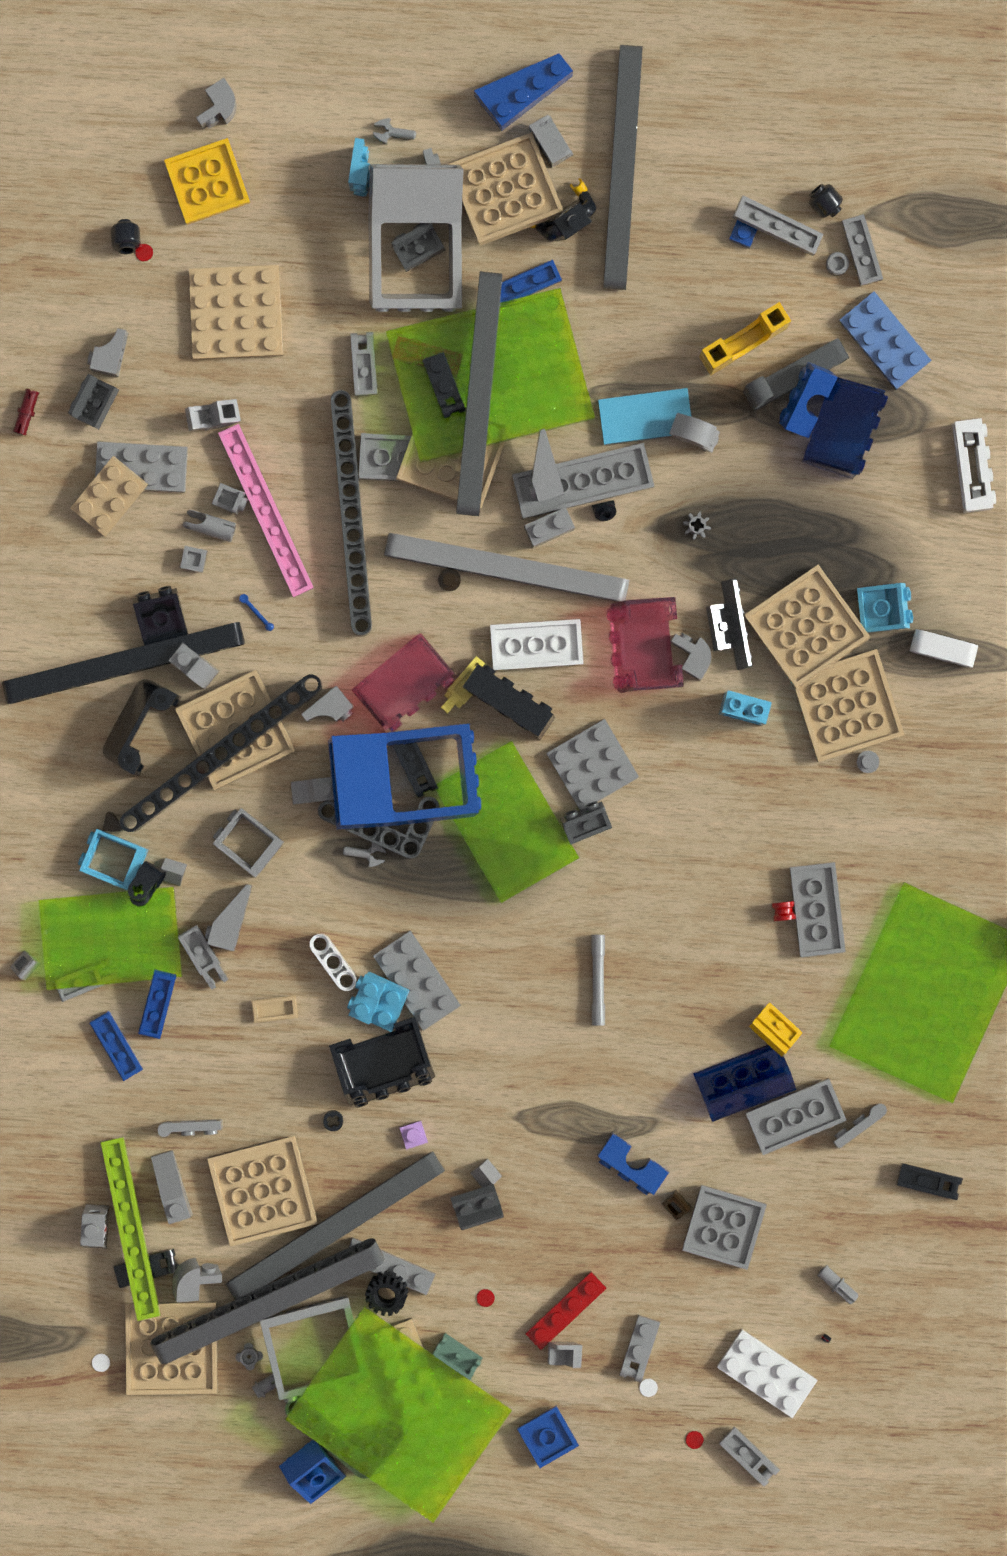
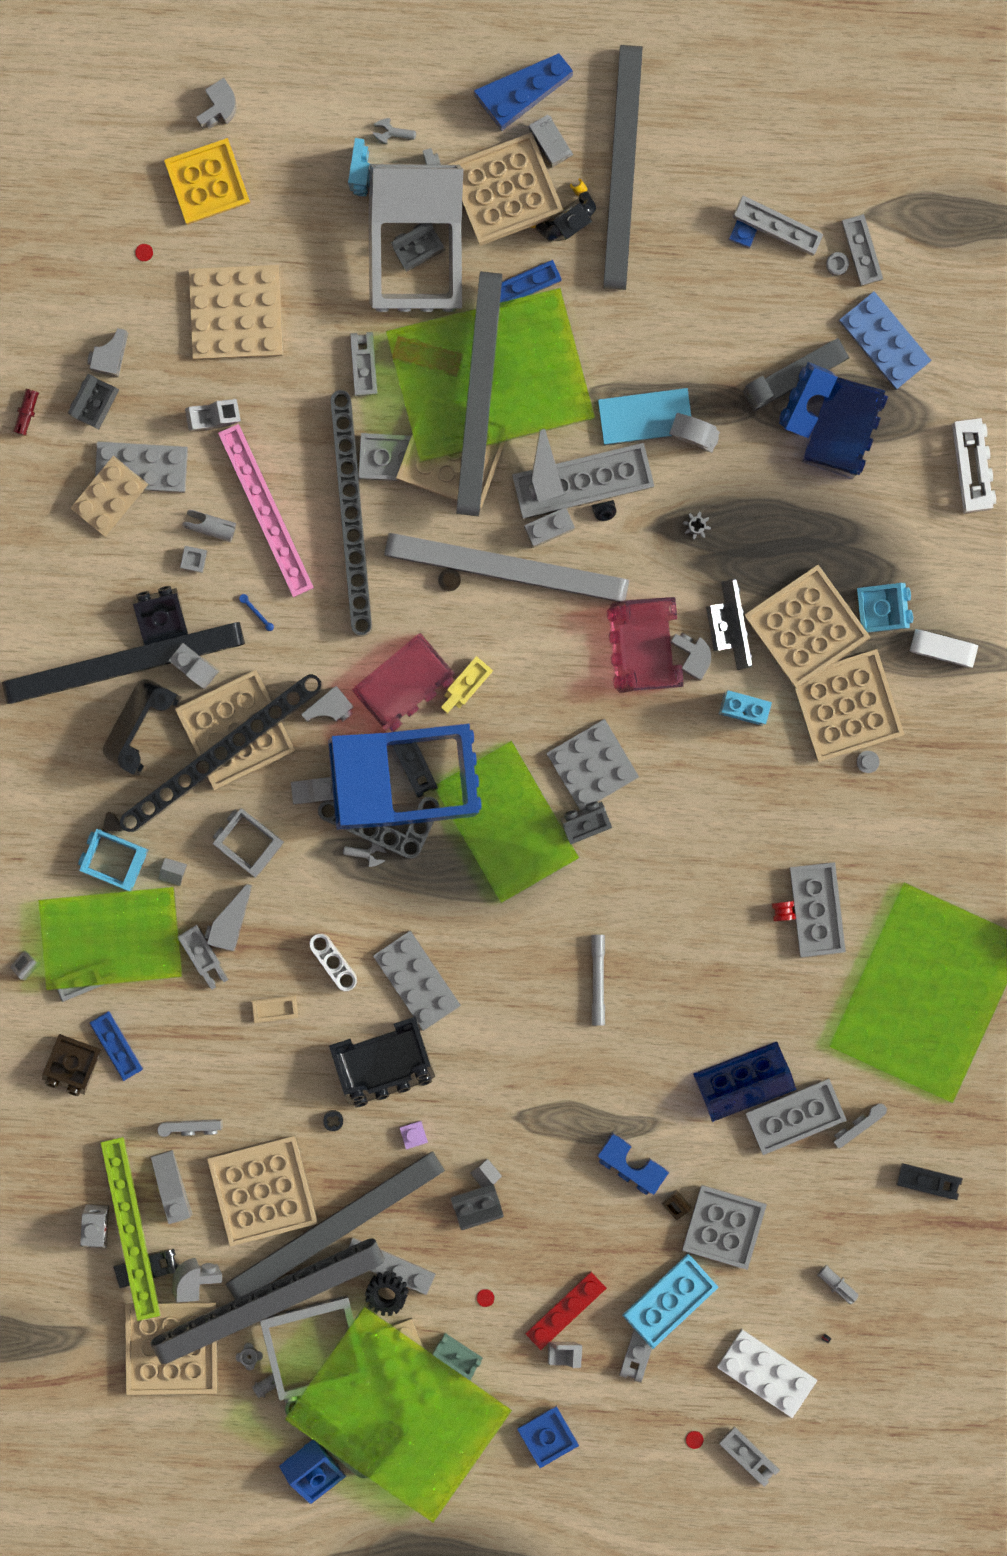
white sticker [92,1354,110,1372] -> none
black head [111,219,141,255] -> none
black piece [128,861,166,907] -> none
blue tile [138,969,176,1039] -> none
light grey bracket [212,483,248,515] -> none
medium azure plate [347,972,410,1032] -> none
black plate [422,352,466,419] -> none
black wedge [463,664,555,740] -> none
white plate [490,619,583,670] -> none
white sticker [640,1379,658,1397] -> none
yellow arch [699,302,791,376] -> none
yellow plate [749,1002,803,1057] -> none
black head [809,184,843,218] -> none
none -> dark brown plate [42,1034,101,1096]
none -> medium azure tile [622,1254,719,1349]

